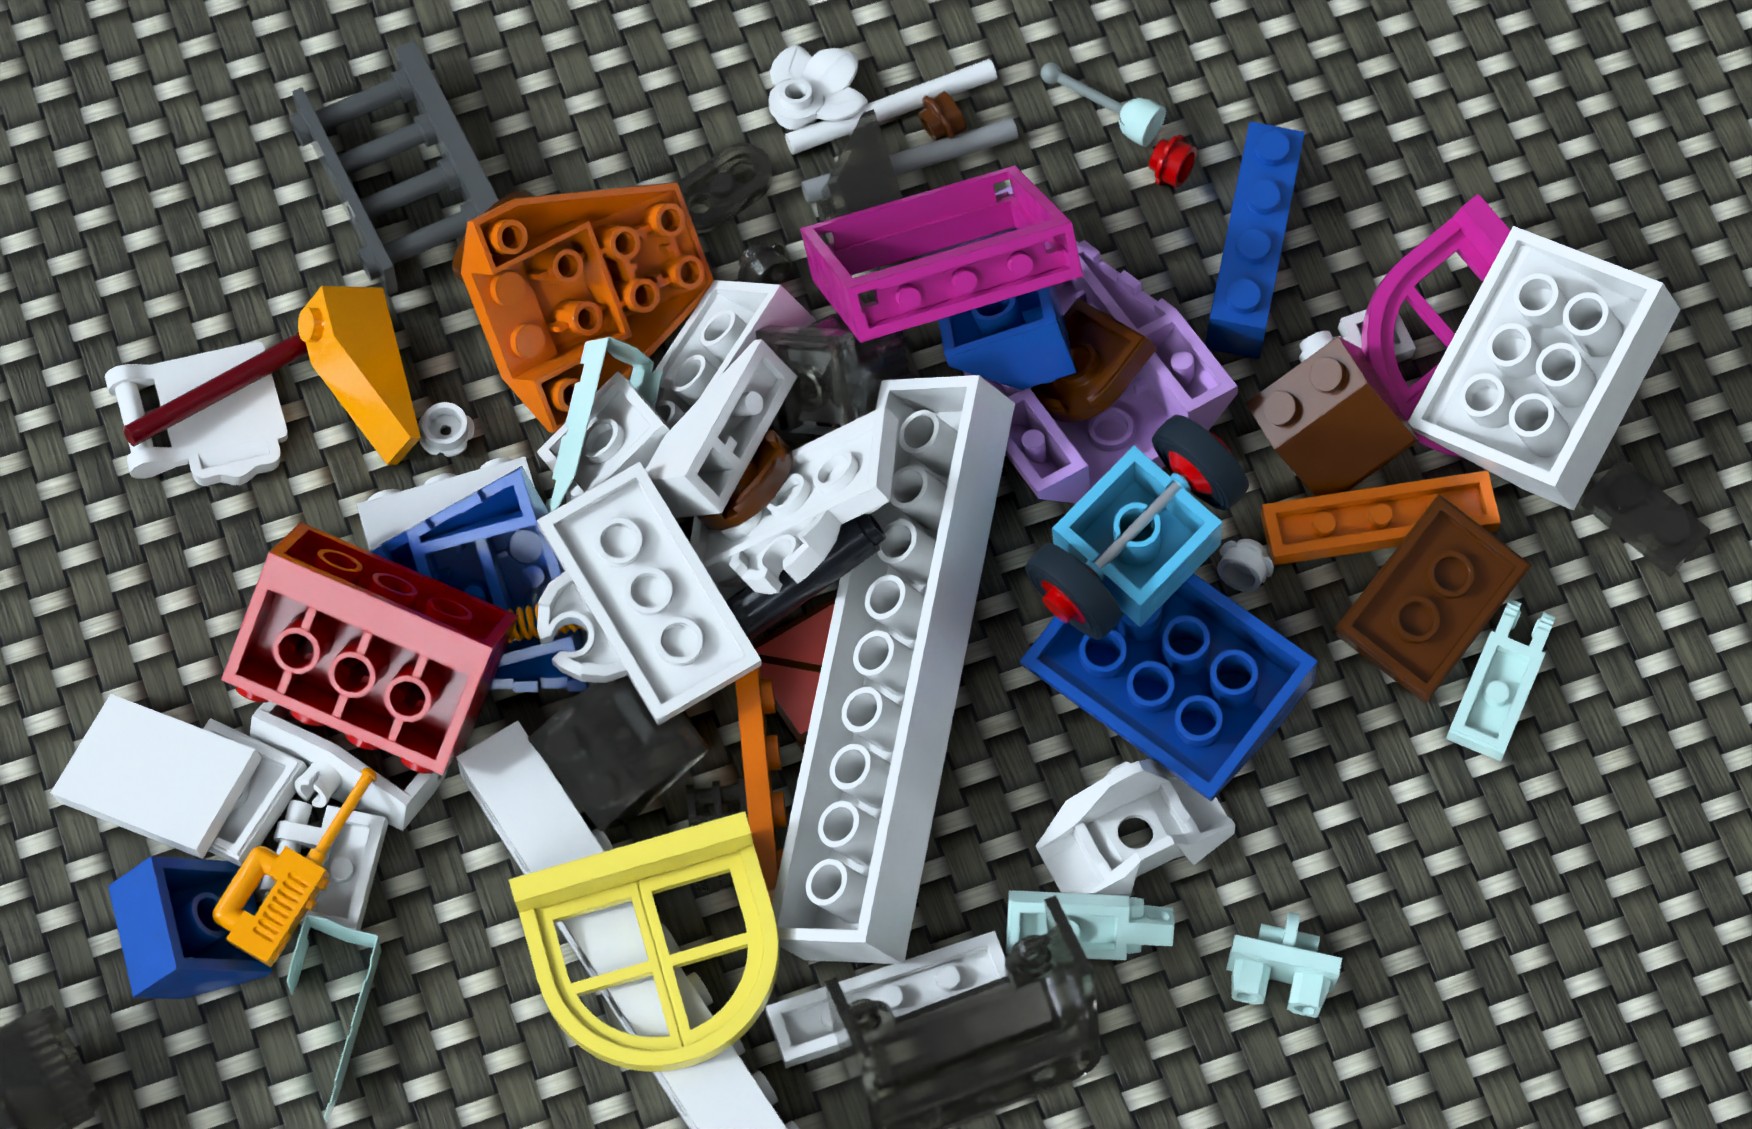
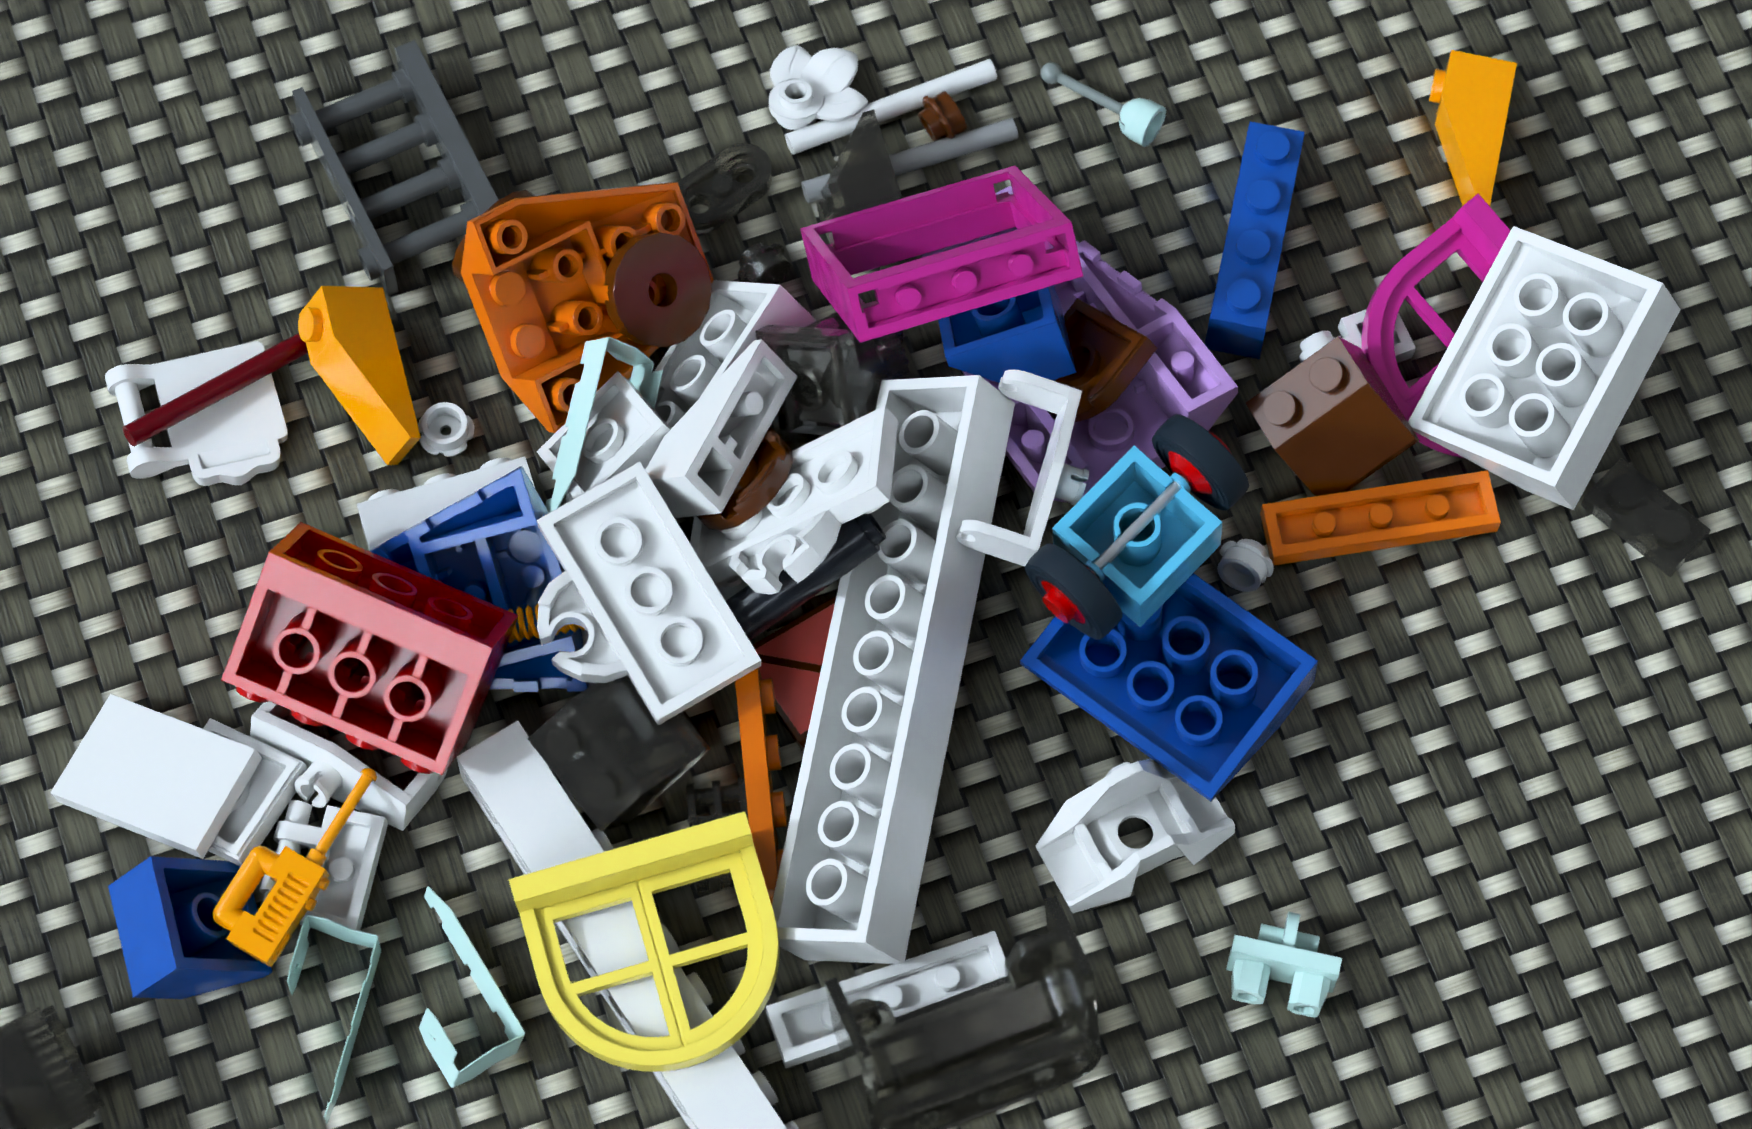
light aqua hinge [1006,890,1175,960] -> none
red plate [1149,135,1197,188] -> none
reddish brown tile [1332,494,1532,703] -> none
light aqua hinge [1446,598,1556,762] -> none
none -> light aqua piece [419,886,525,1088]
none -> reddish brown tile [604,232,712,347]
none -> white piece [956,370,1089,567]
none -> light orange slope [1429,50,1517,206]

